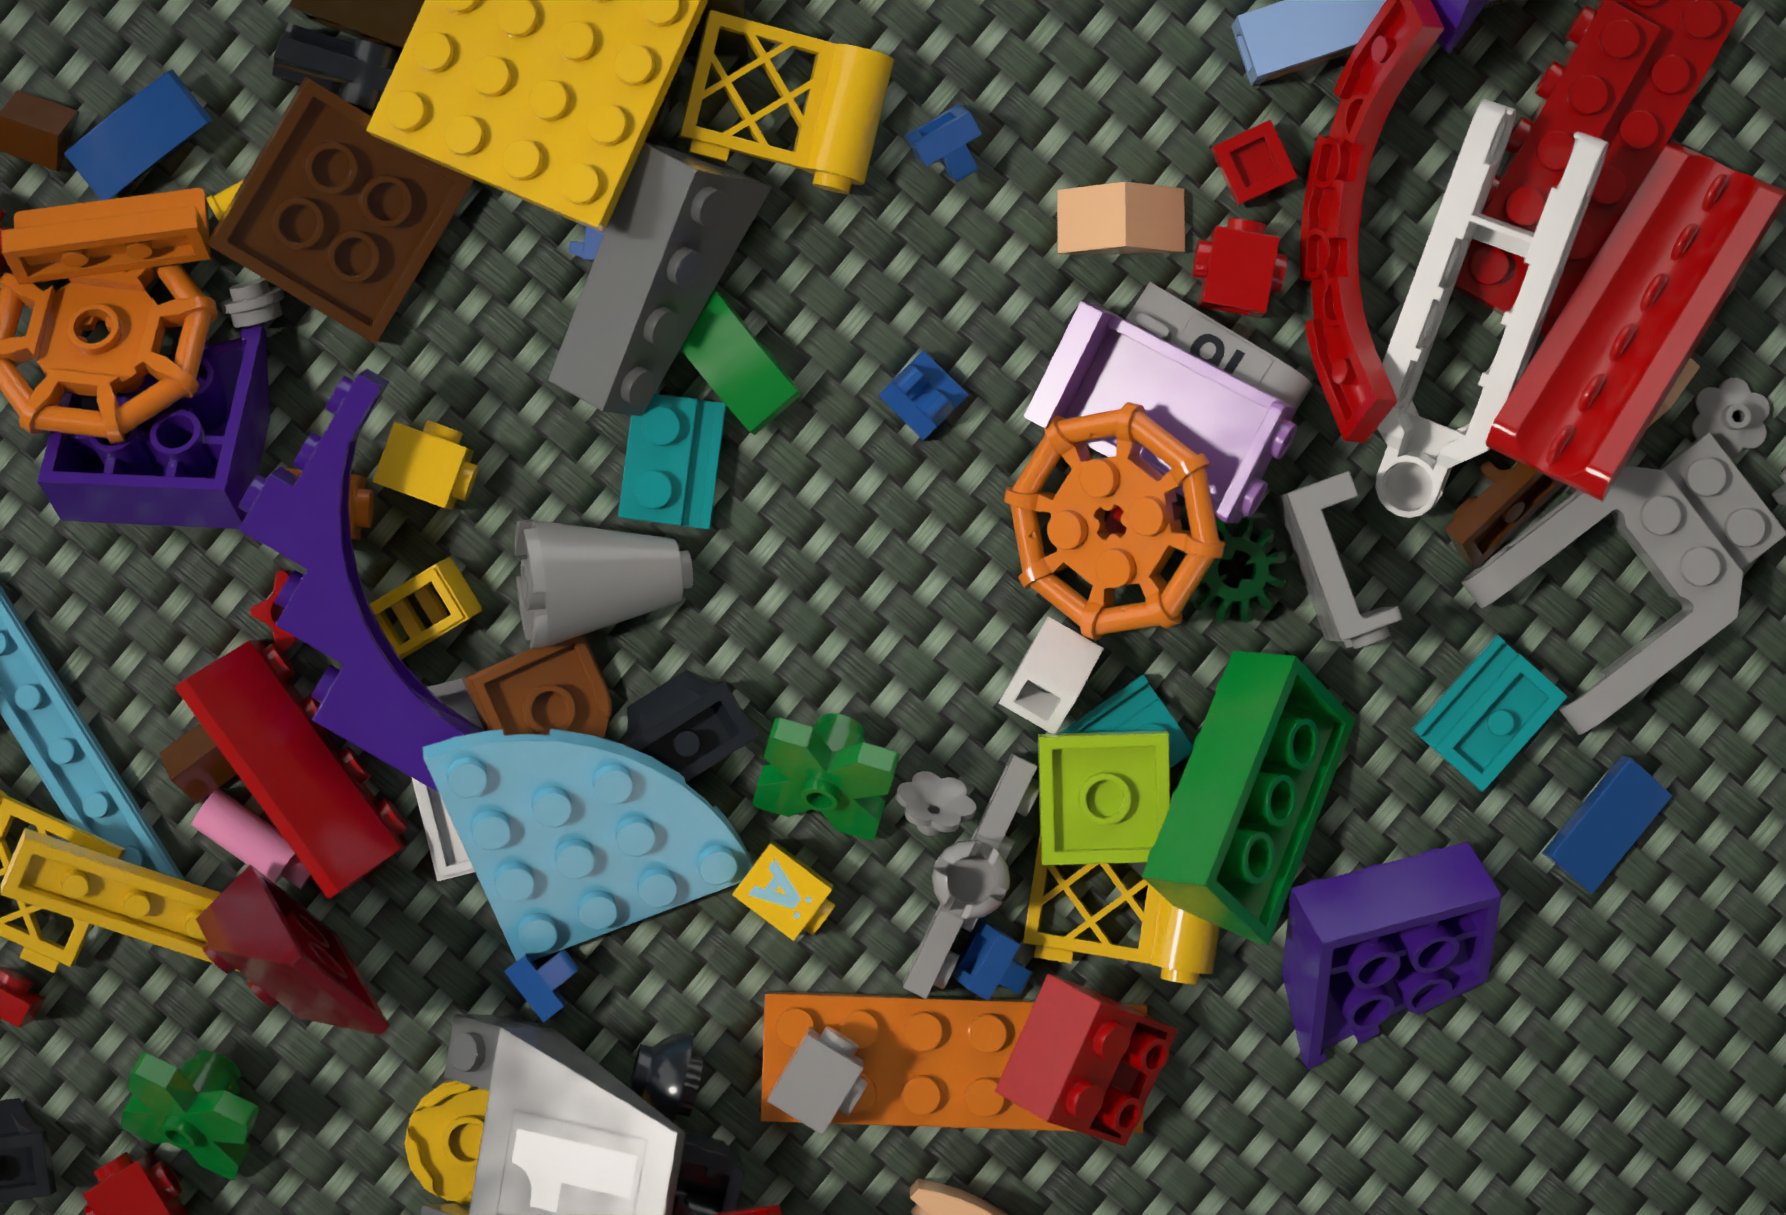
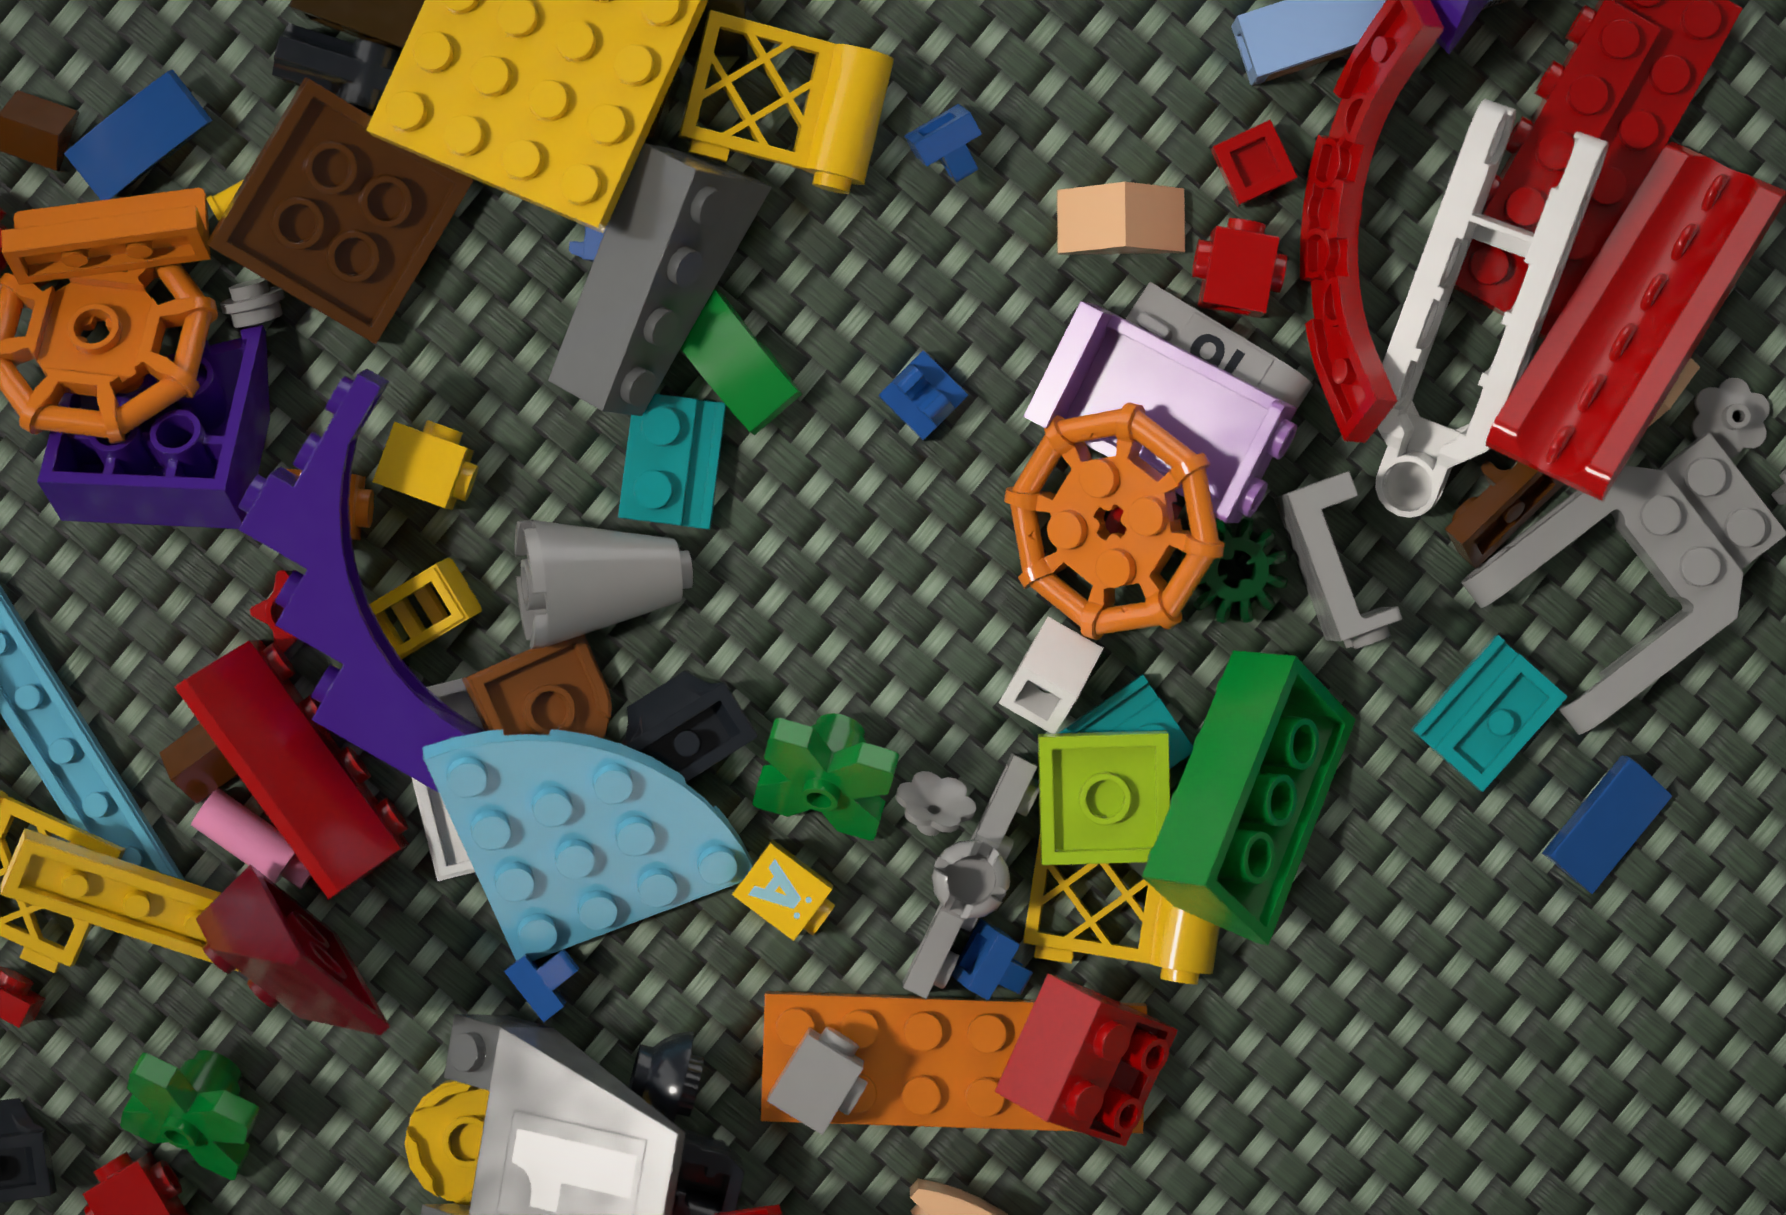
dark purple wedge [1282,842,1502,1070] -> none

